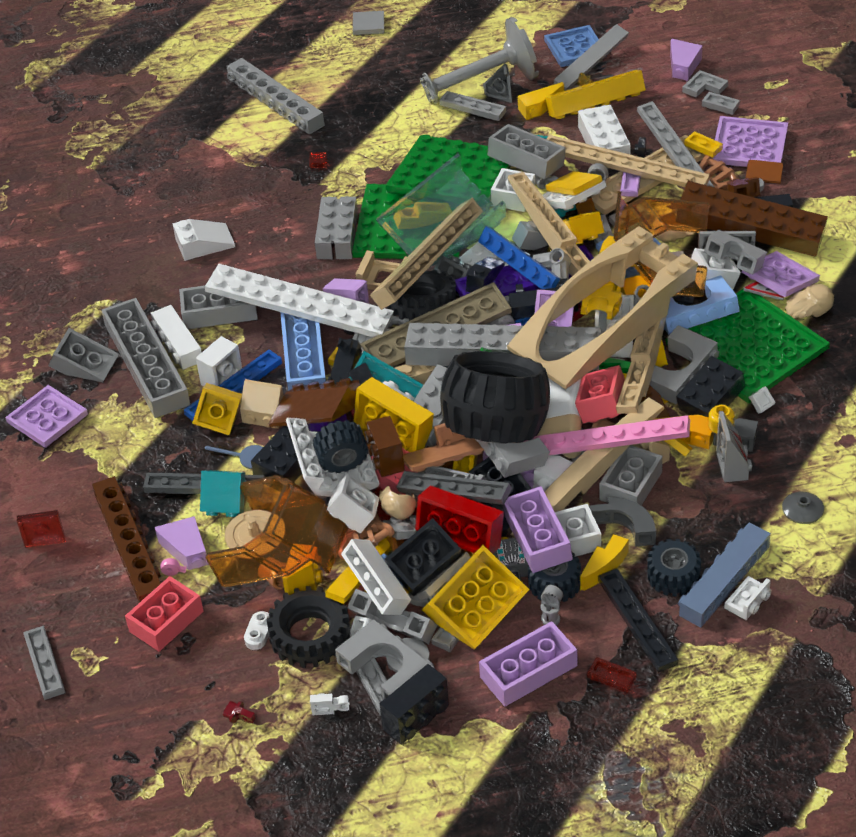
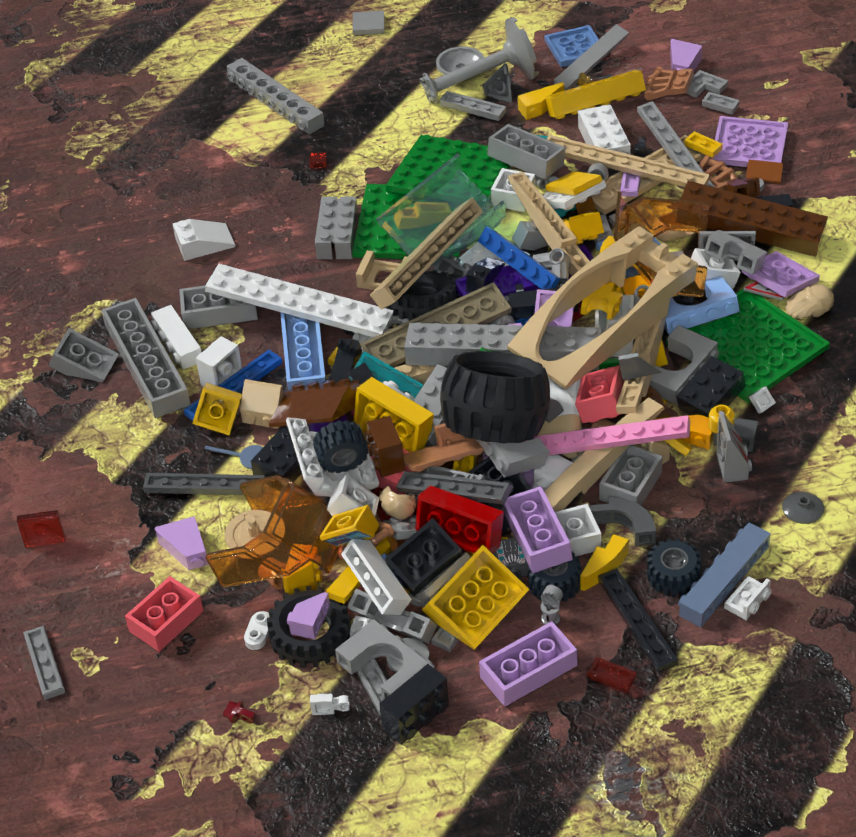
lavender plate [5,385,88,448] -> none
reddish brown brick [92,476,163,603] -> none
bright pink piece [160,558,187,576] -> none
teal brick [200,470,246,517] -> none
lavender slope [323,278,369,304] -> none
none -> lavender slope [287,592,330,640]
none -> yellow slope [319,505,379,547]
none -> light grey dish [436,46,484,75]
none -> dark grey tile [546,398,564,423]
none -> dark grey slope [618,352,662,380]
none -> nougat plate [644,66,694,100]

